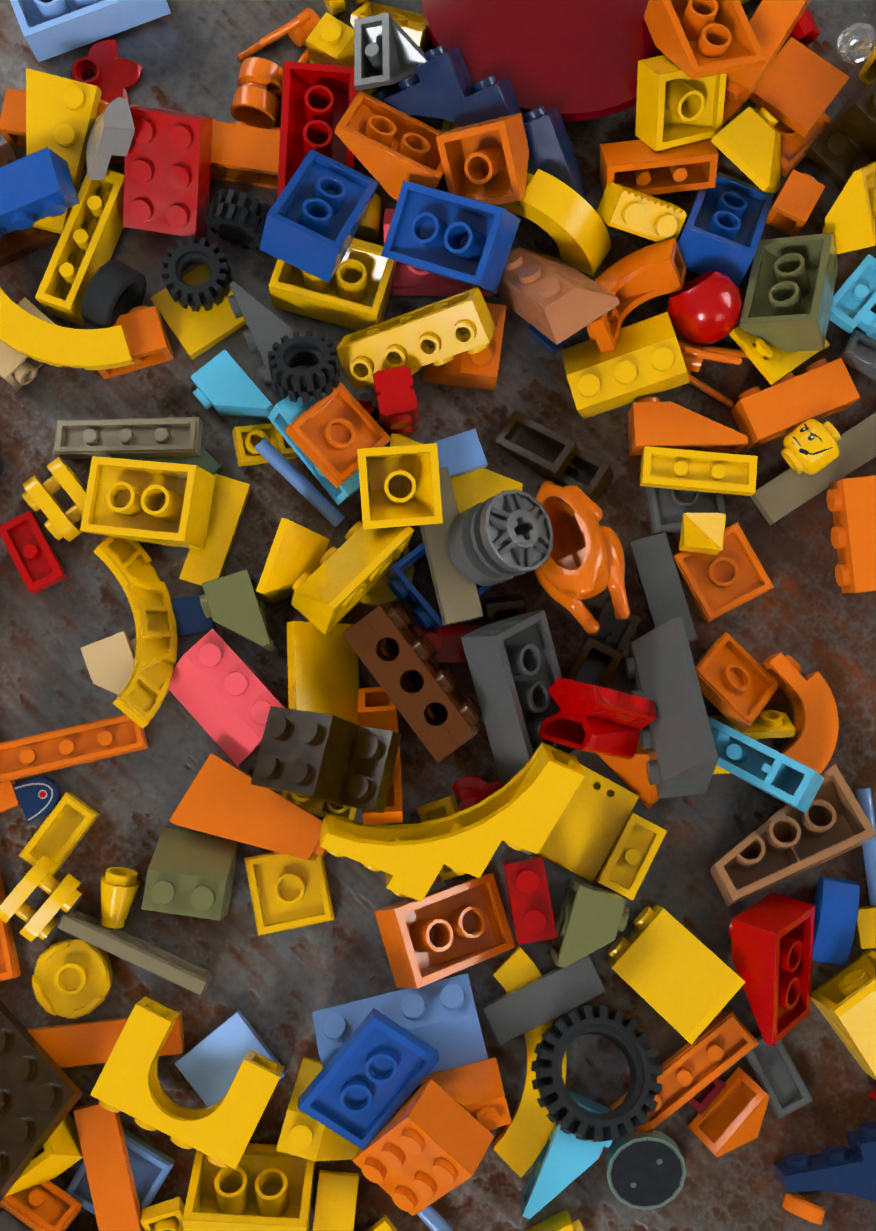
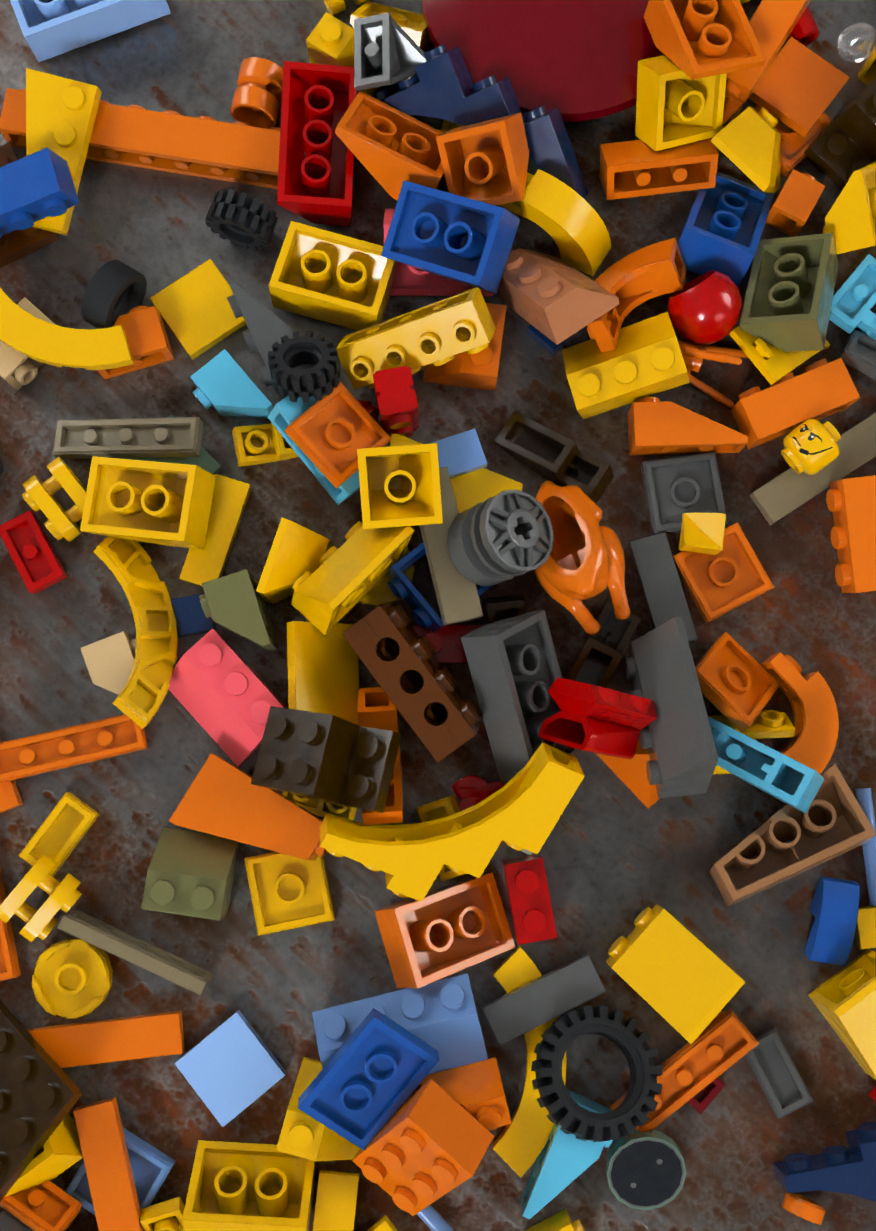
dark blue tile [13,777,62,822] -> none
yellow brick [35,169,124,326] -> none
red plate [71,39,143,103] -> none
light grey slope [86,97,135,181] -> none
yellow arch [90,996,285,1170] -> none
yellow cone [101,867,140,929] -> none
red brick [123,106,213,238] -> none
black tyre [160,236,232,312] -> none
orange plant [237,7,321,63] -> none
medium blue bar [255,438,345,527] -> none
blue slope [259,149,379,283] -> none
yellow brick [353,193,383,241] -> none
yellow container [538,763,640,884] -> none
olive slope [549,878,629,968] -> none
yellow plate [596,812,667,901] -> none
yellow brick [597,181,687,242] -> none
yellow plate [640,446,758,496] -> none
orange slope [687,1067,770,1157] -> none
red slope [729,892,815,1046] -> none

